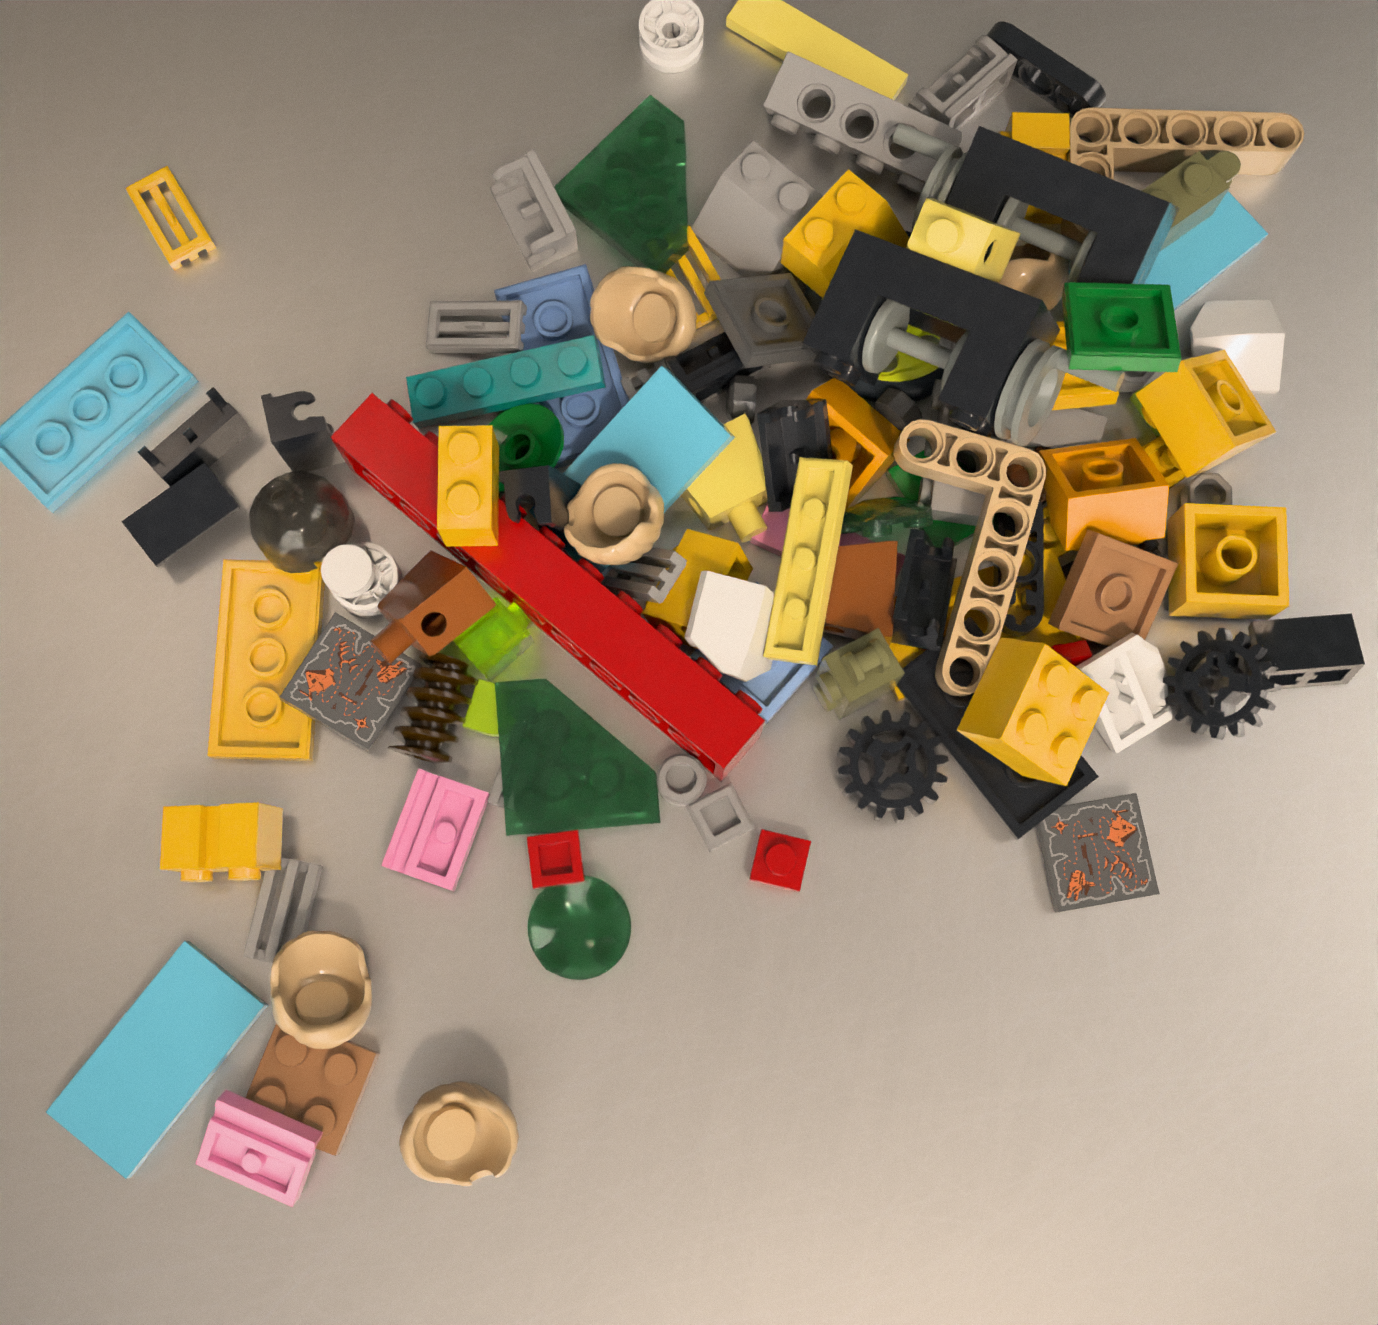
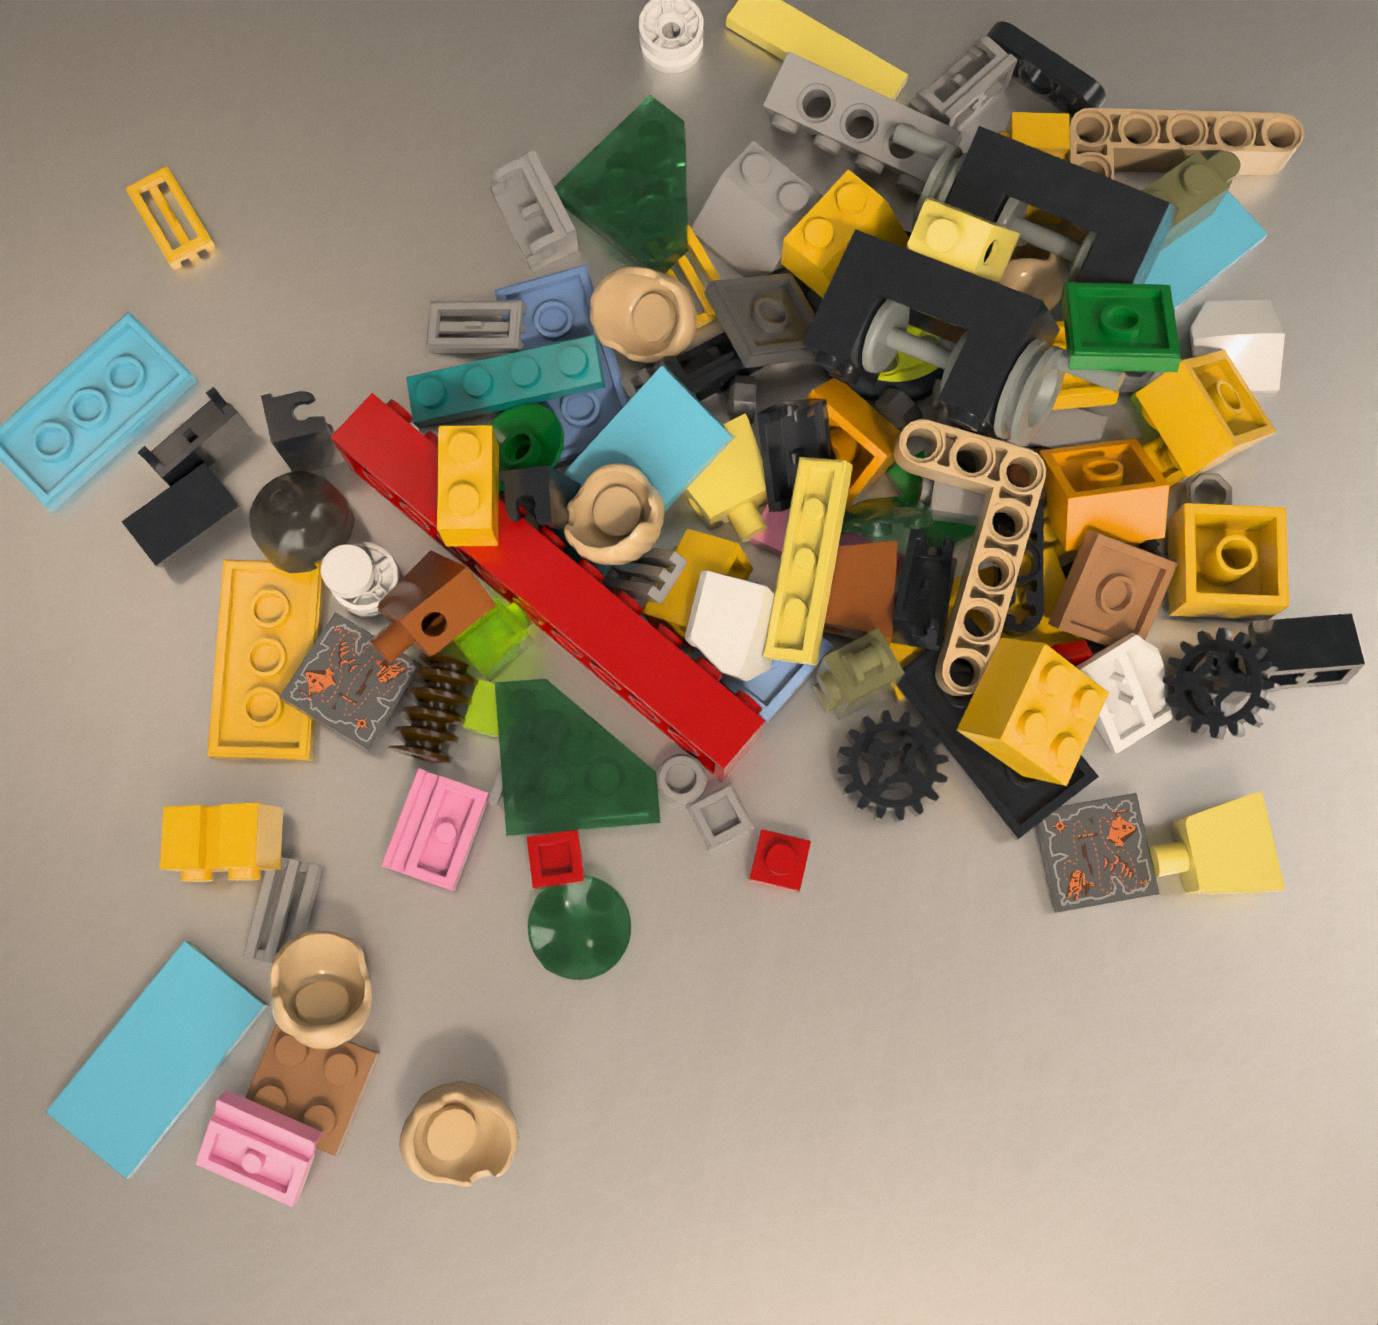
none -> light yellow torso [1149,791,1285,894]

